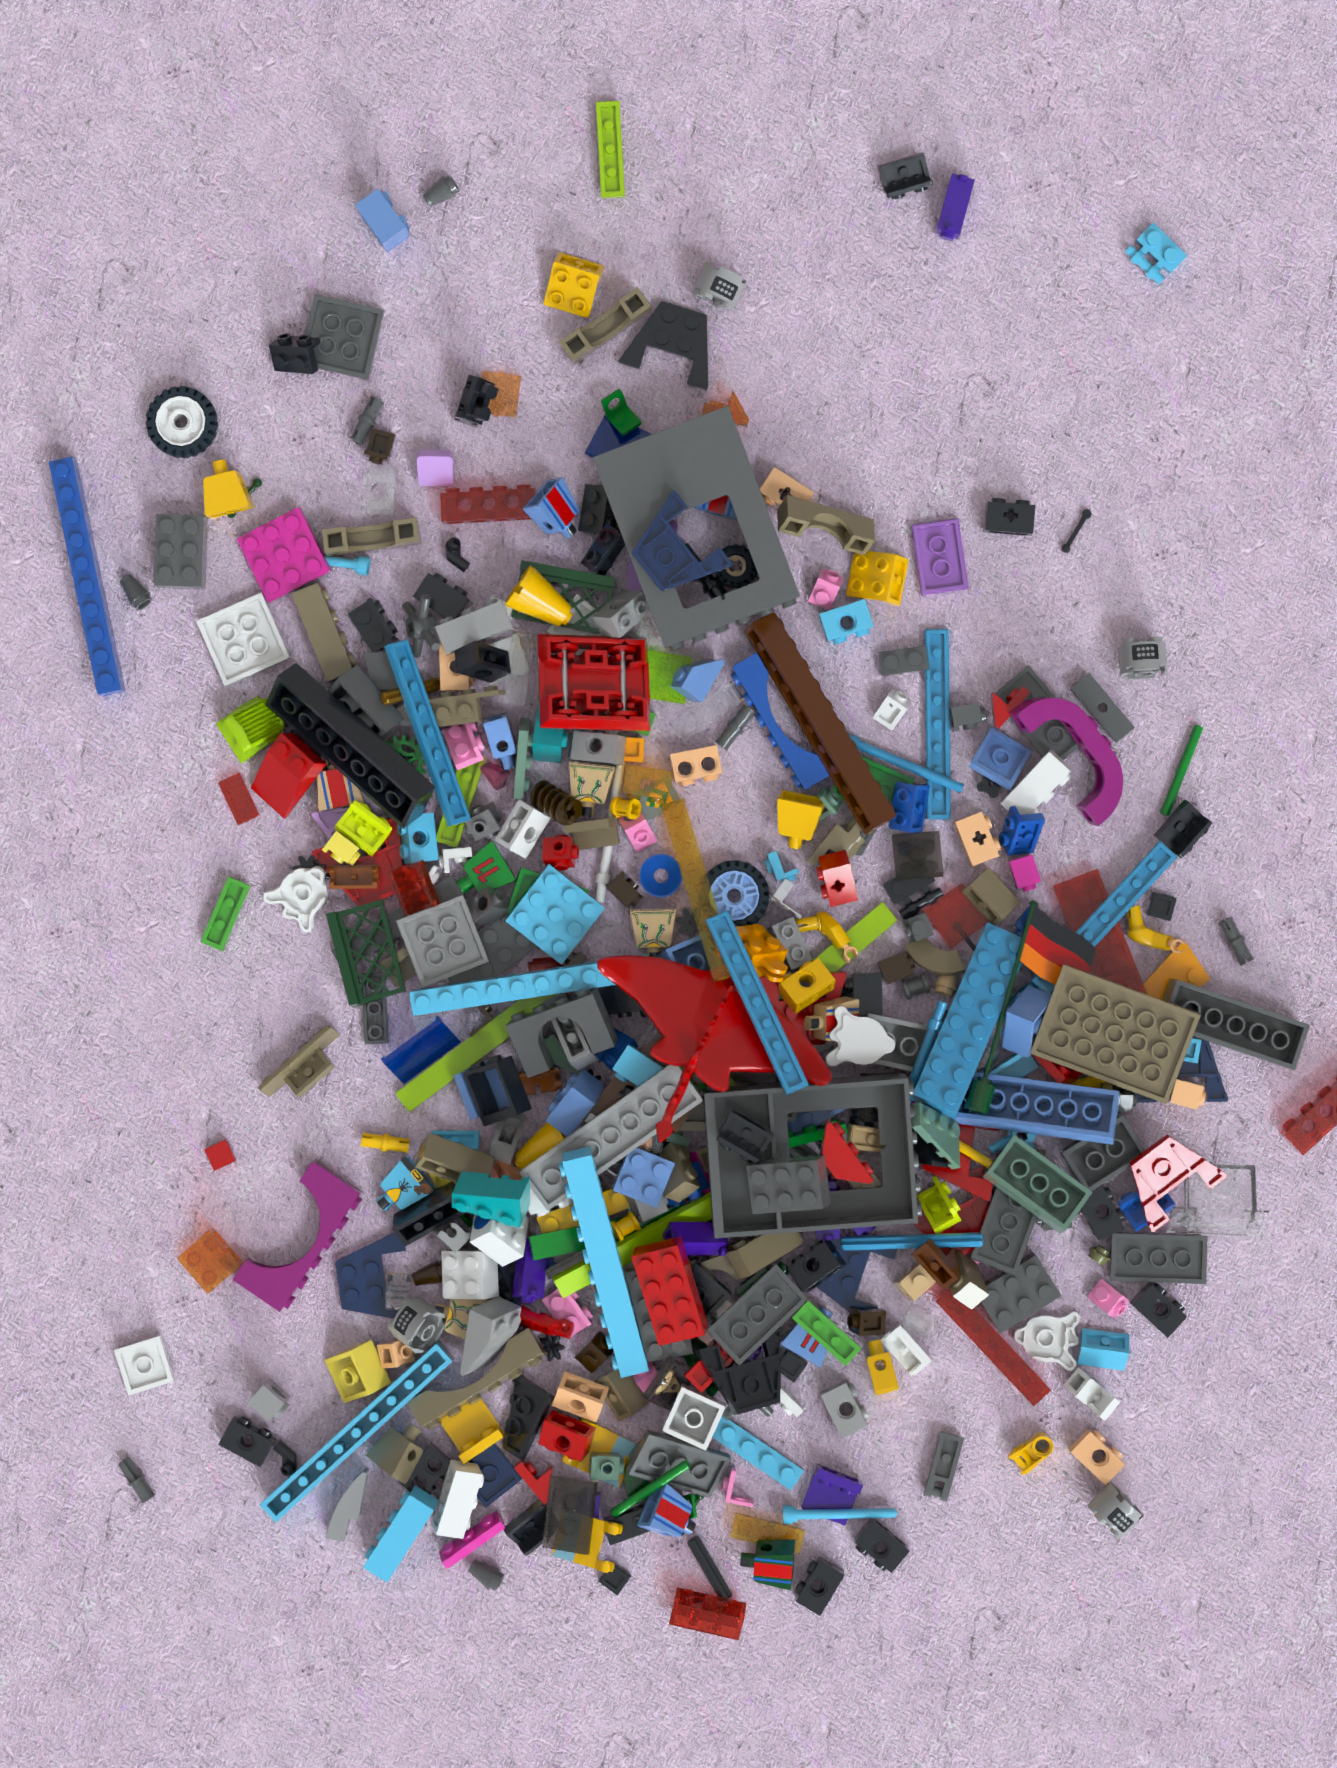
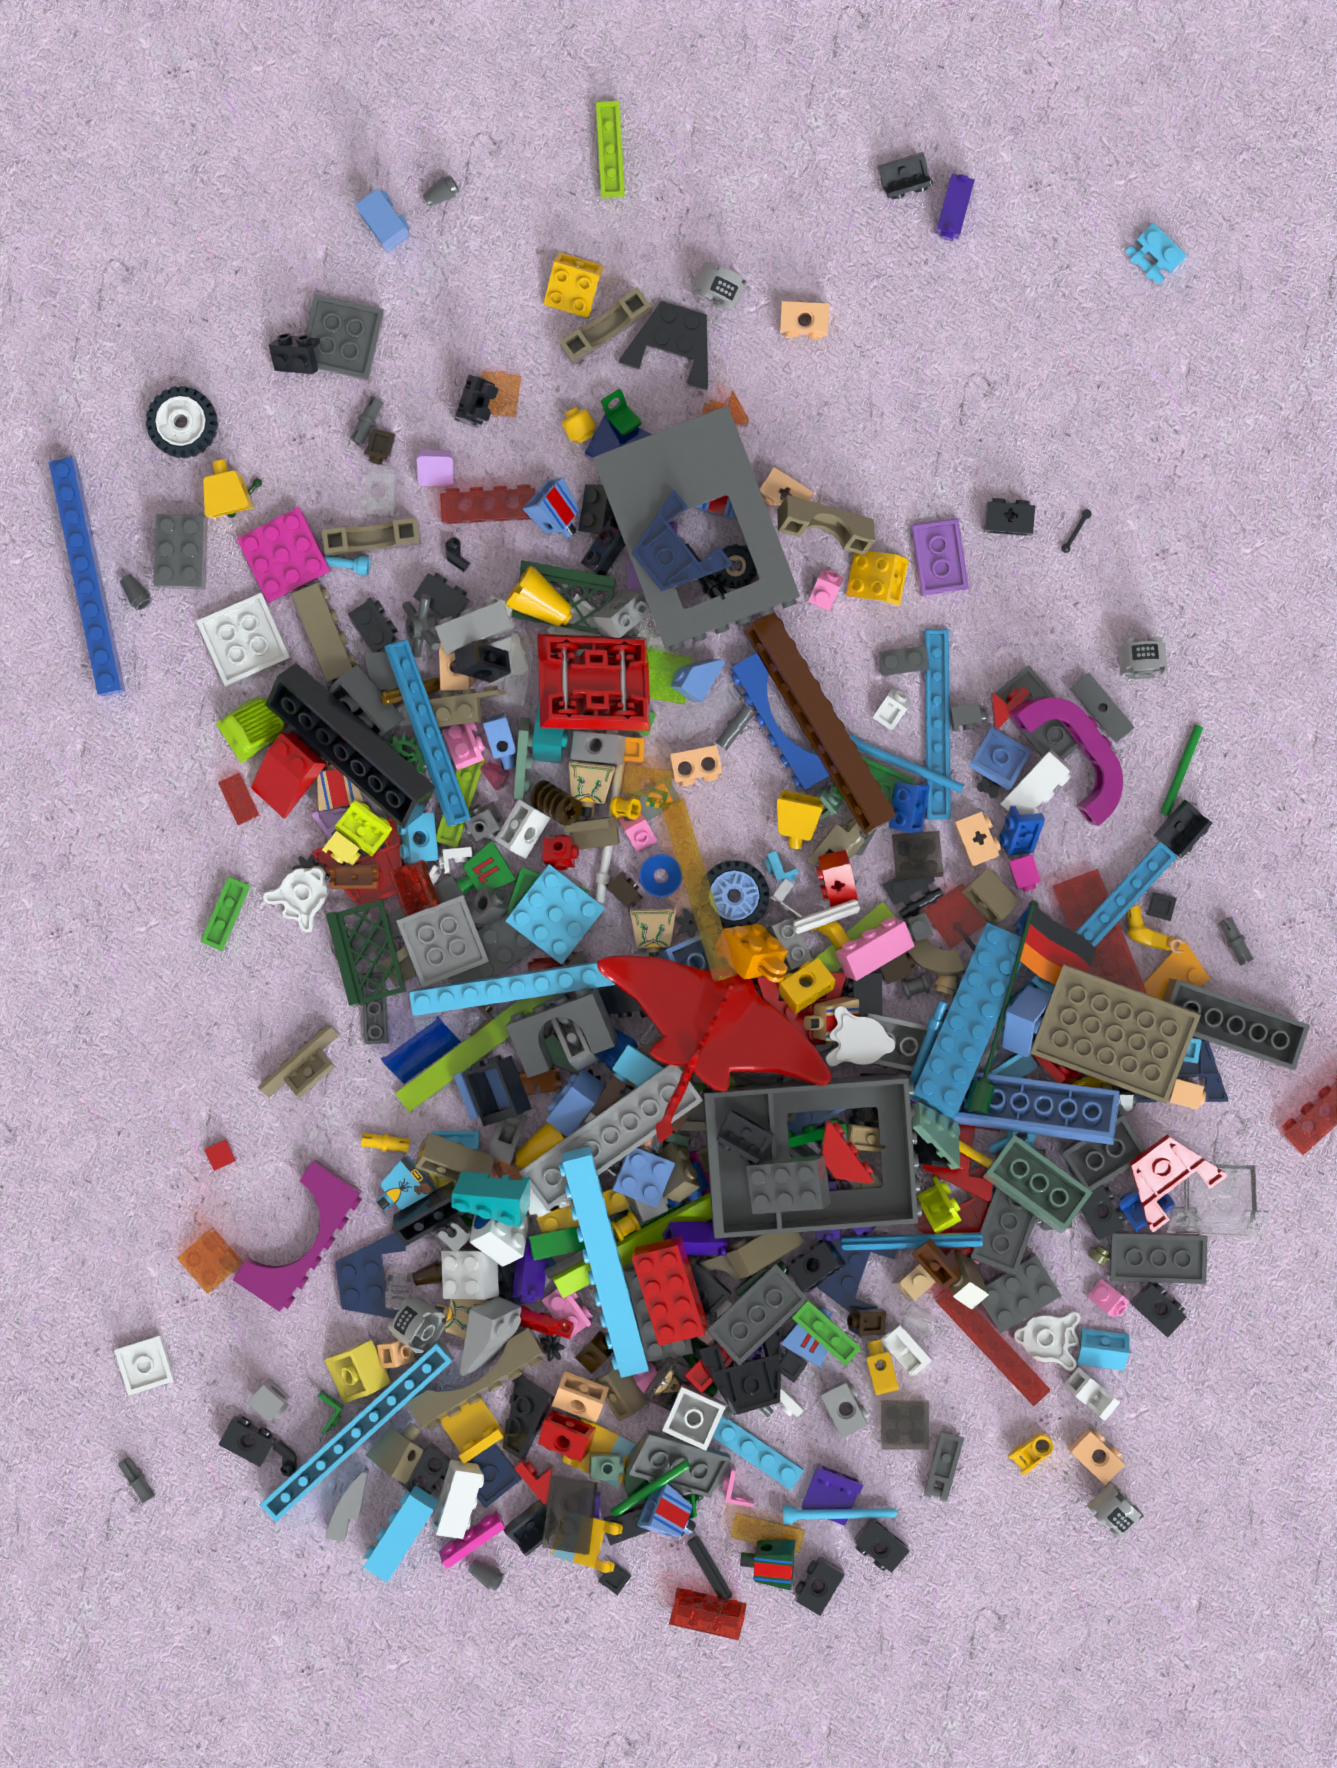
dark azure tile [705,910,809,1096] -> none
medium azure brick [819,599,874,645] -> none
none -> green bracket [318,1390,344,1435]
none -> yellow head [561,406,596,444]
none -> light nougat brick [780,301,829,339]
none -> white axle [793,899,860,934]
none -> bright pink brick [836,918,915,981]
none -> clear smoke plate [881,1400,929,1450]

